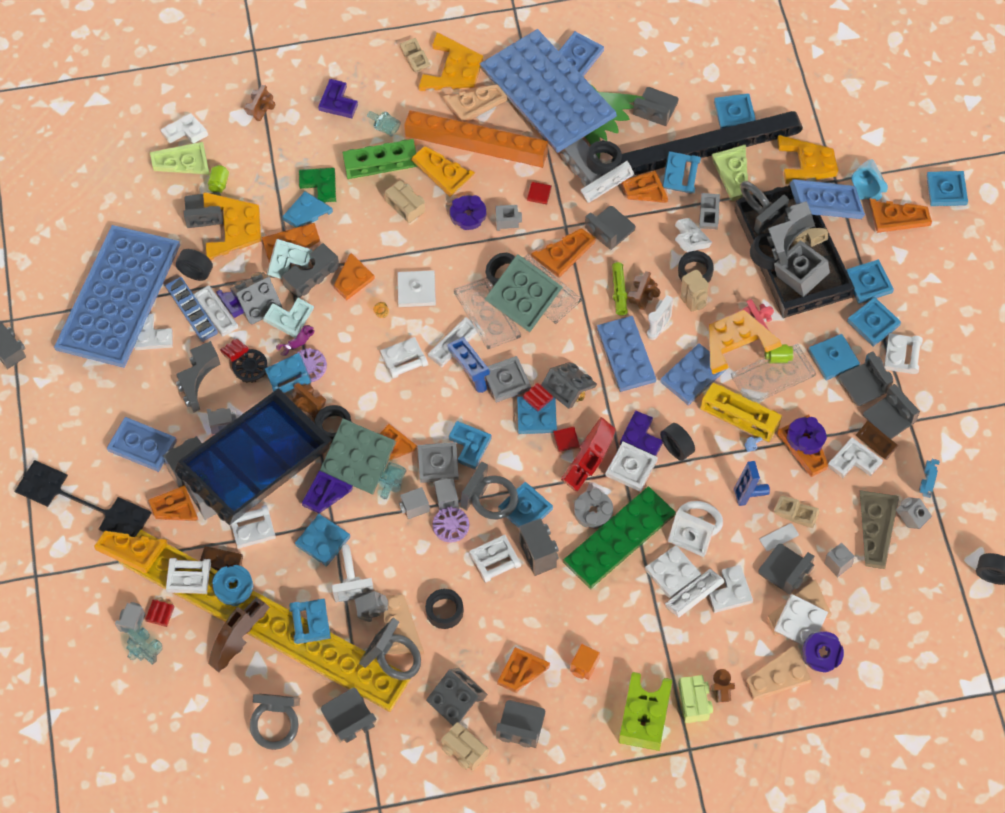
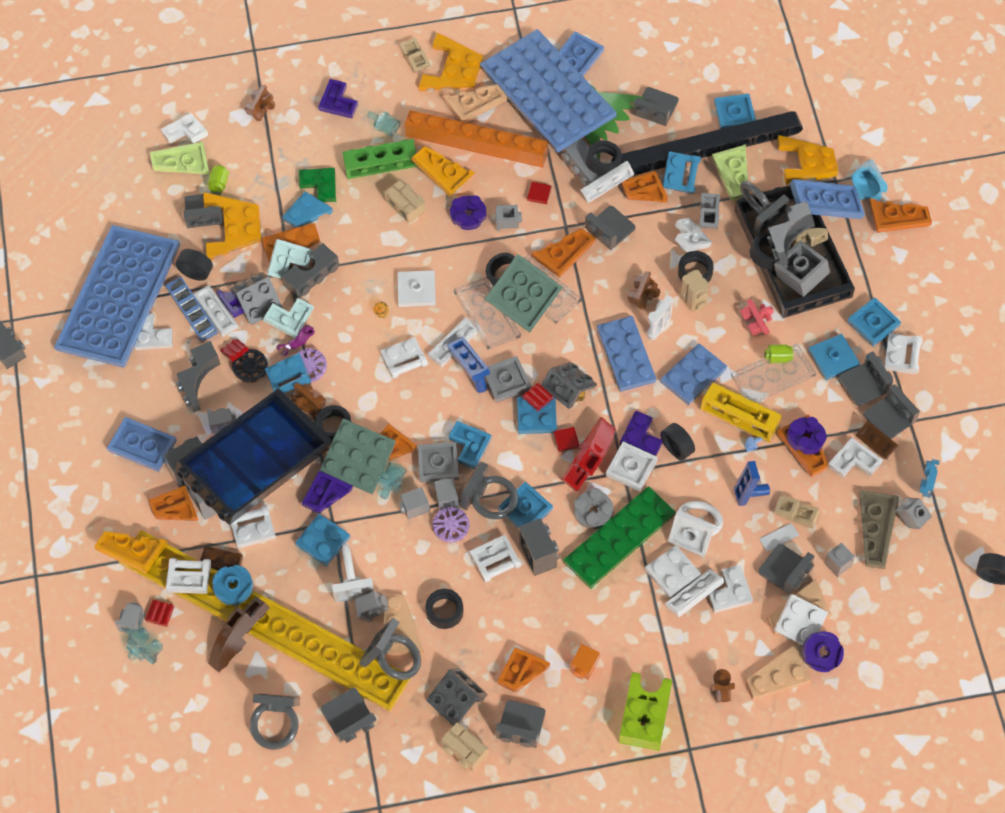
black hinge [14,460,152,537] -> none
dark azure plate [289,598,331,644] -> none
orange wing [334,253,375,301] -> none
lime pin [612,262,628,316] -> none
yellowish green brick [678,675,713,723] -> none
light orange wing [709,310,782,374] -> none
dark azure plate [846,259,894,304] -> none
dark azure plate [926,171,968,207] -> none

